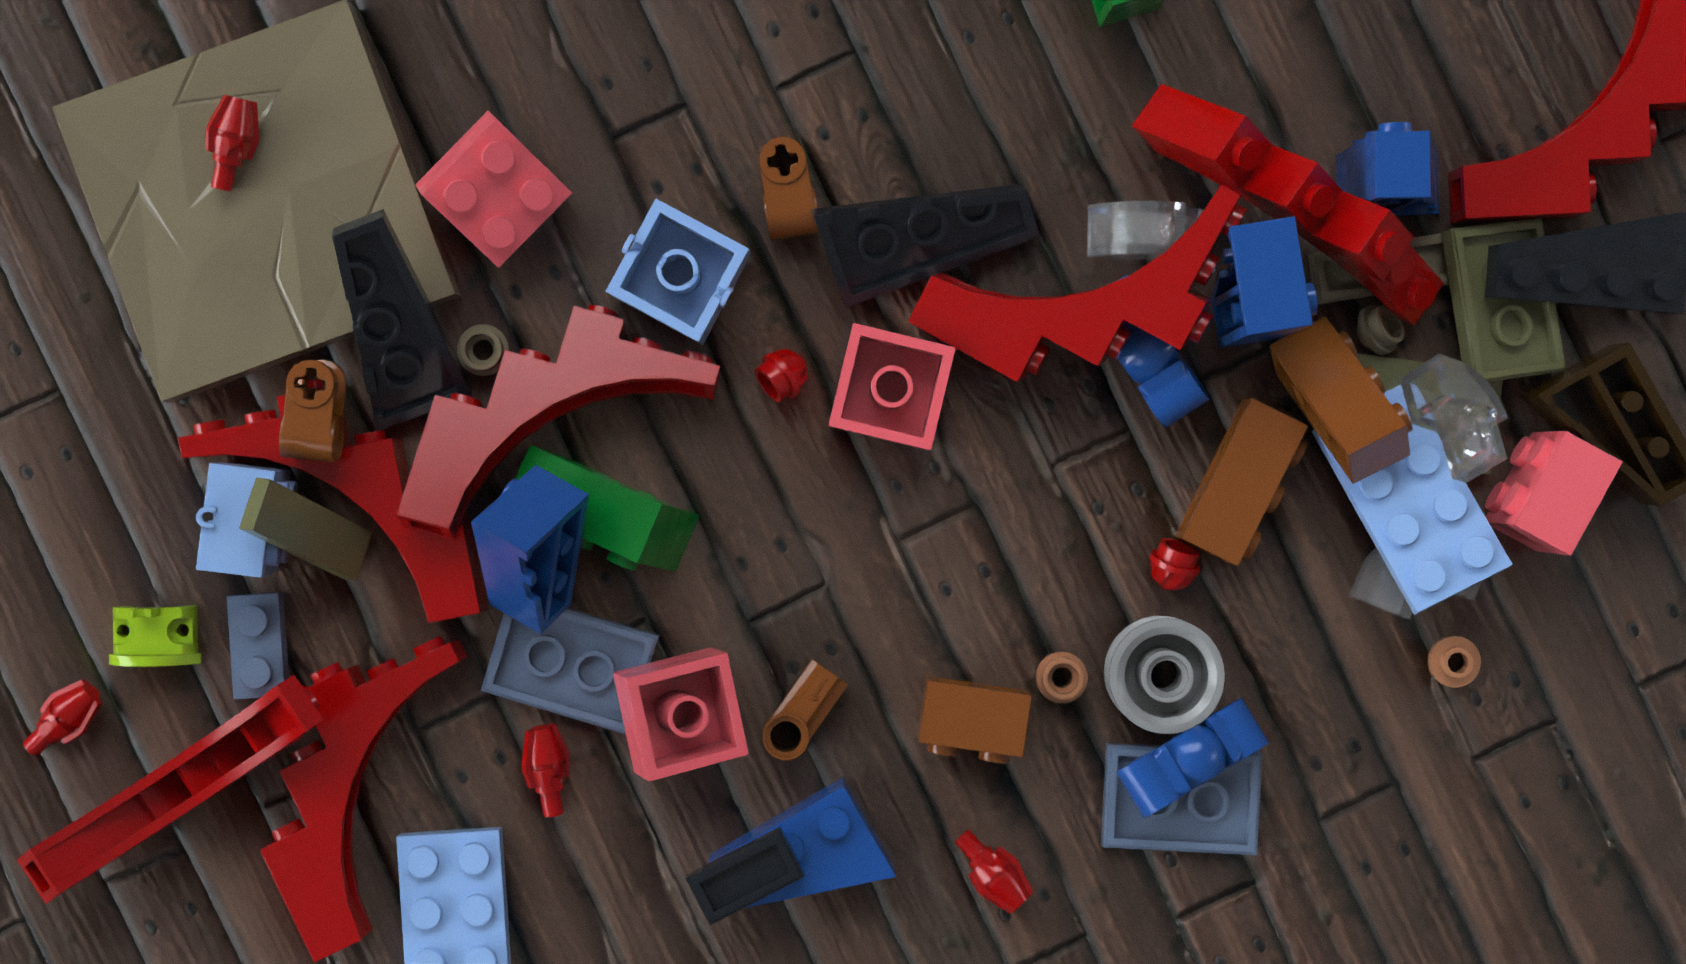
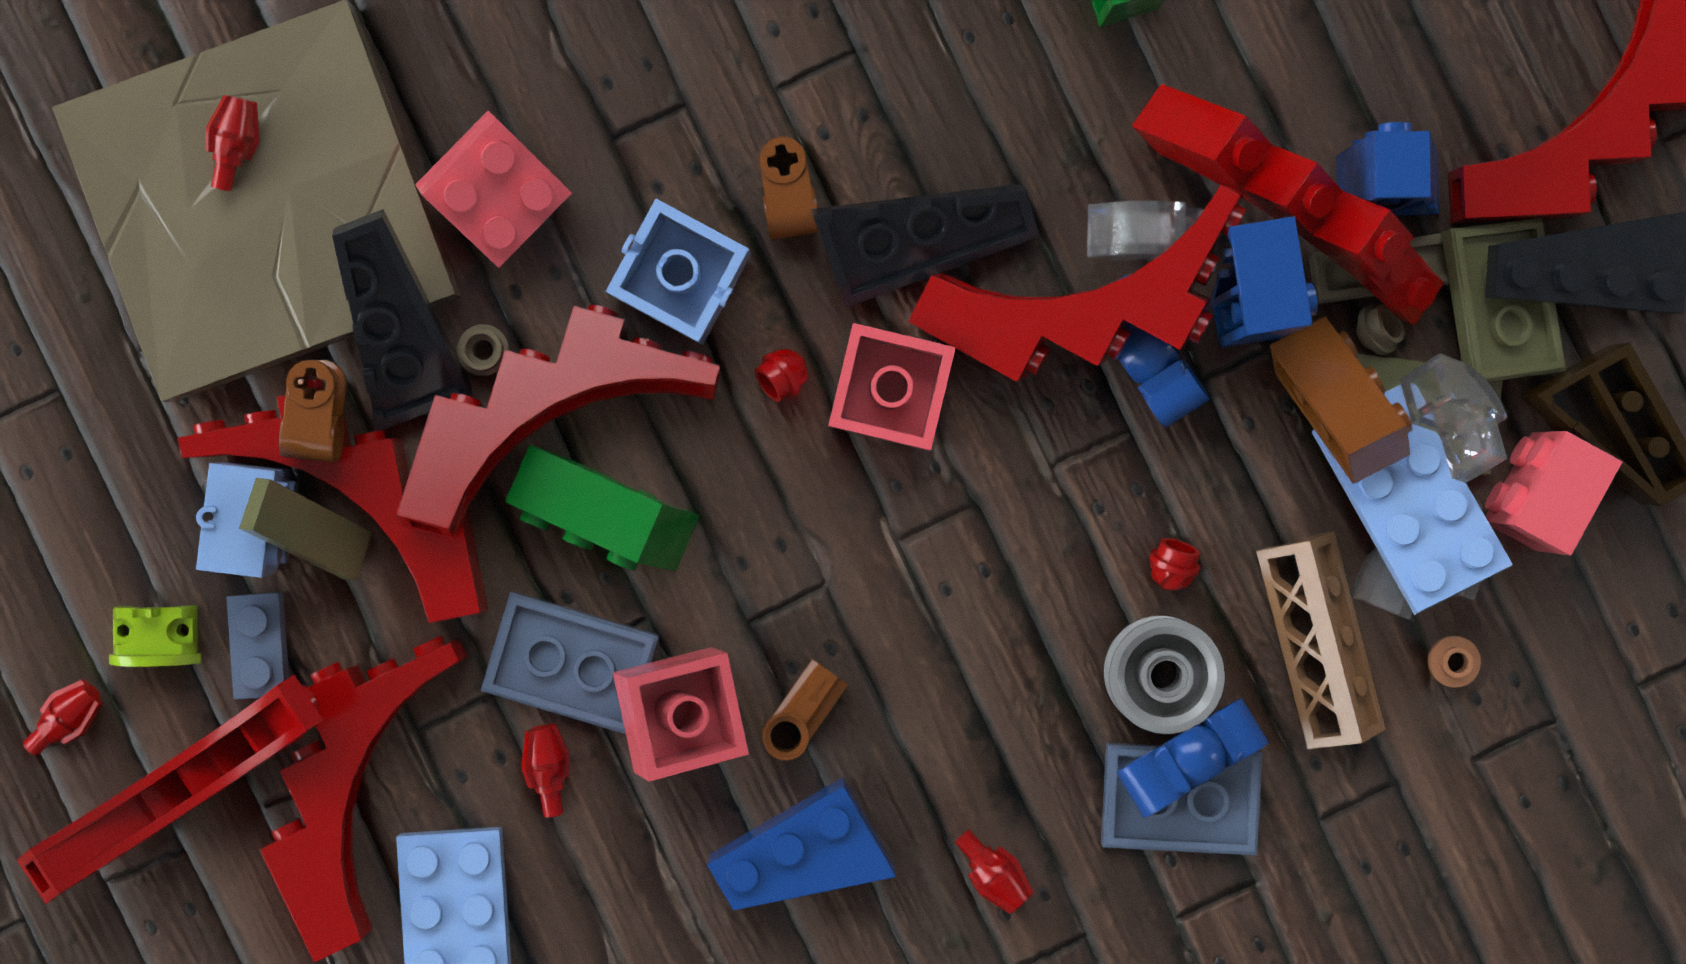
blue wedge [471,465,589,634] -> none
black tile [685,826,805,925] -> none
dark orange brick [917,675,1032,764] -> none
nougat plate [1036,651,1088,703] -> none
dark orange brick [1174,398,1308,566] -> none
none -> medium nougat fence [1256,531,1386,749]

